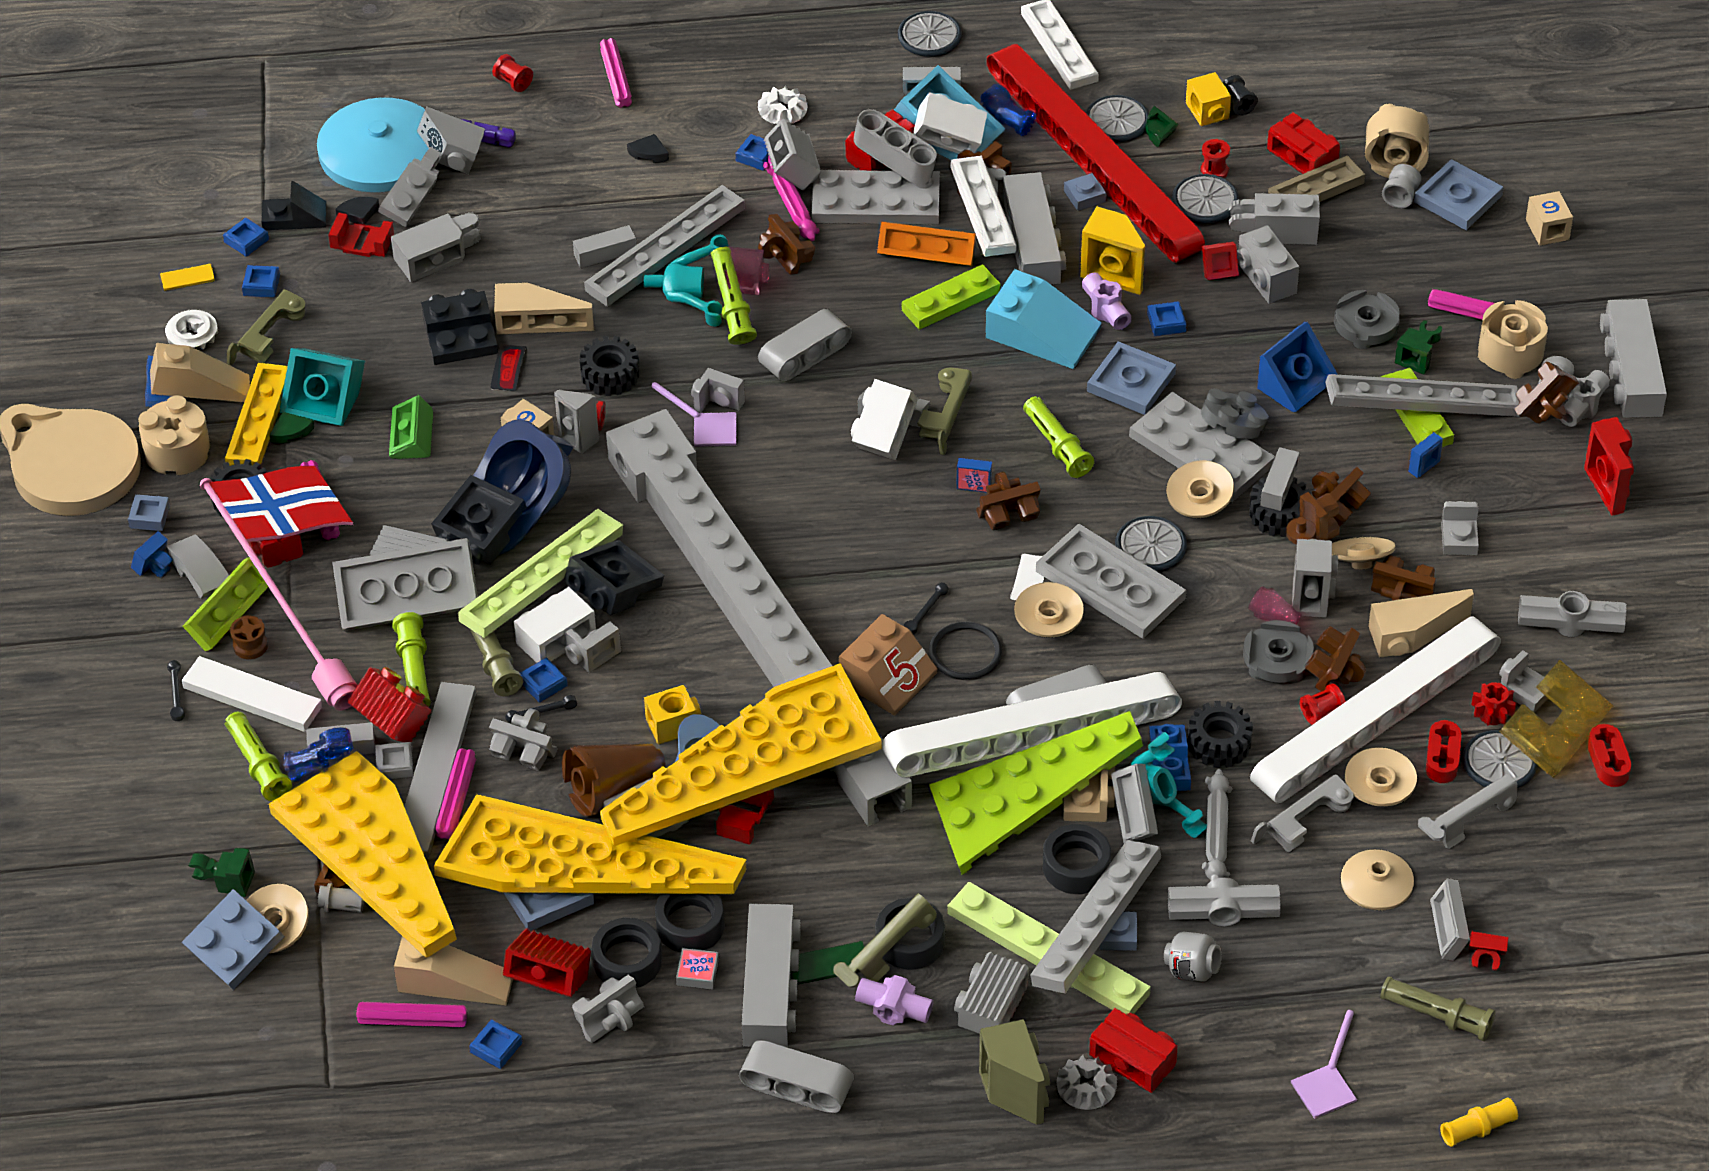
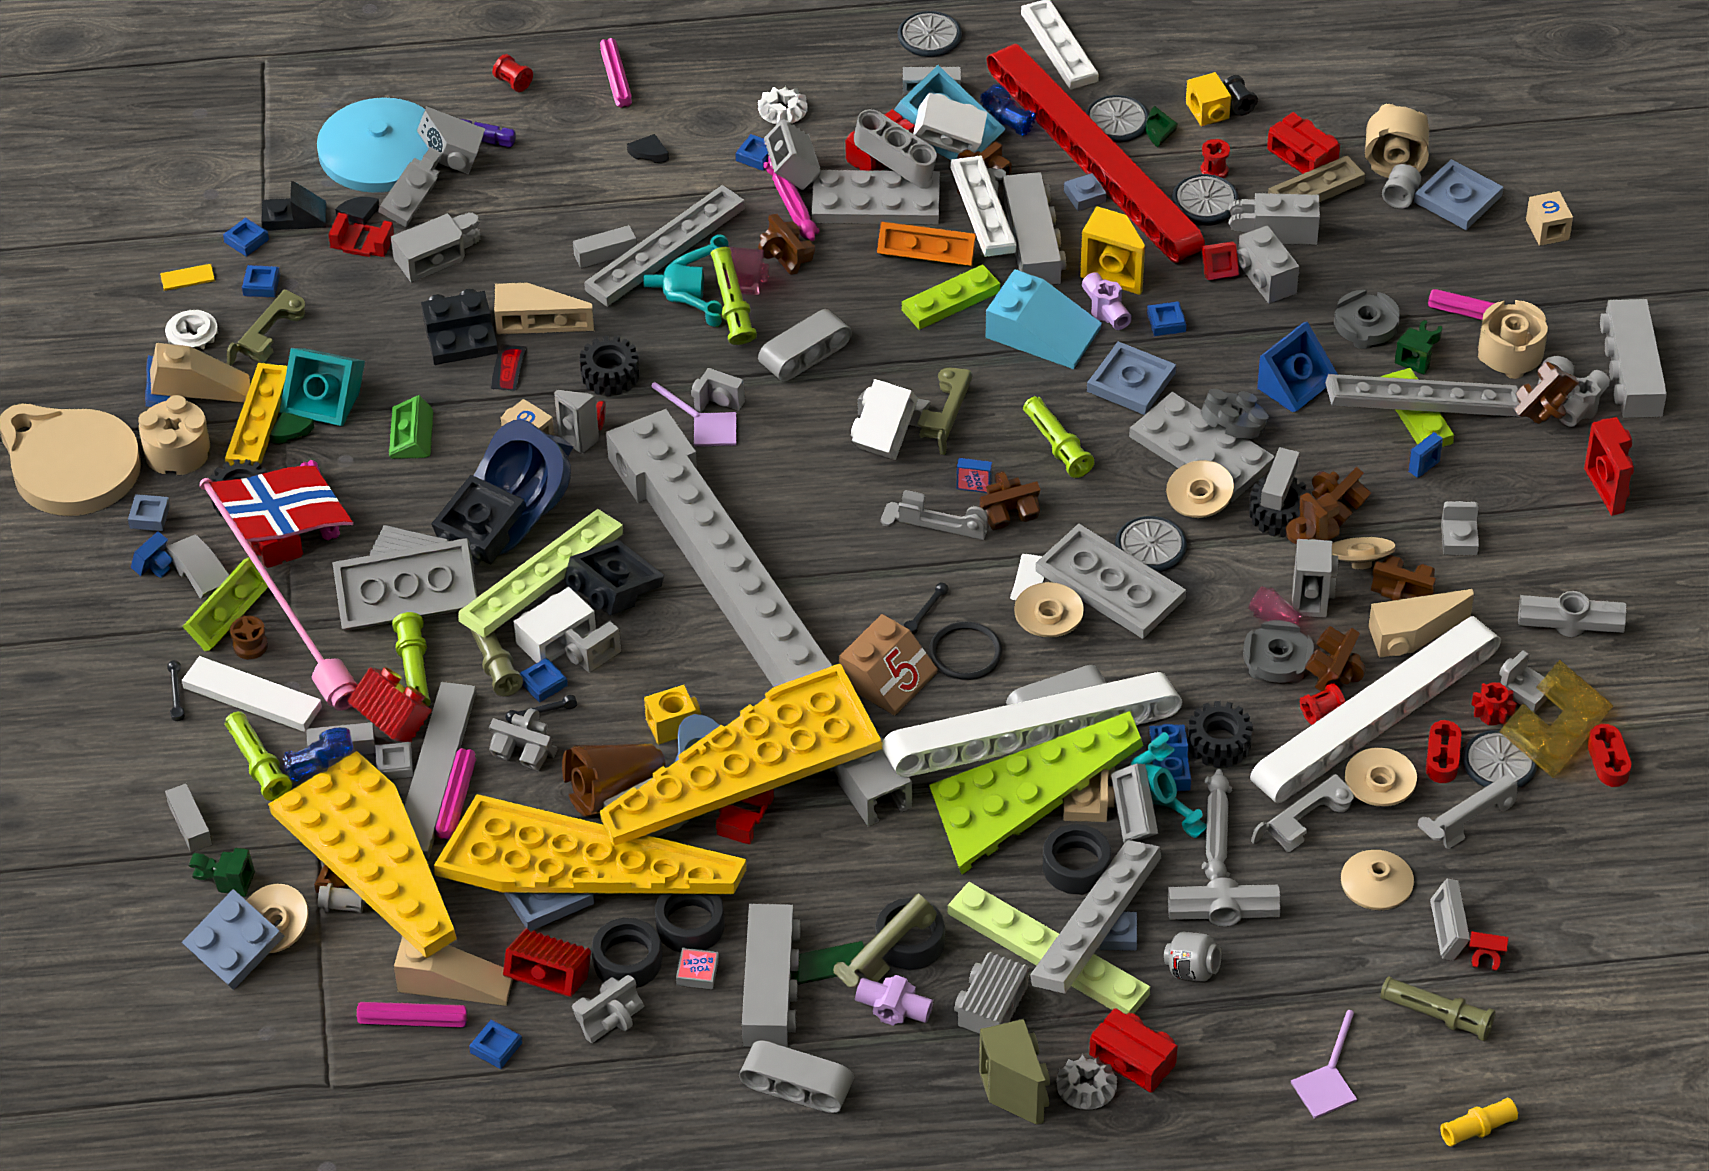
none -> light grey piece [165,784,212,852]
none -> light grey piece [881,490,988,540]

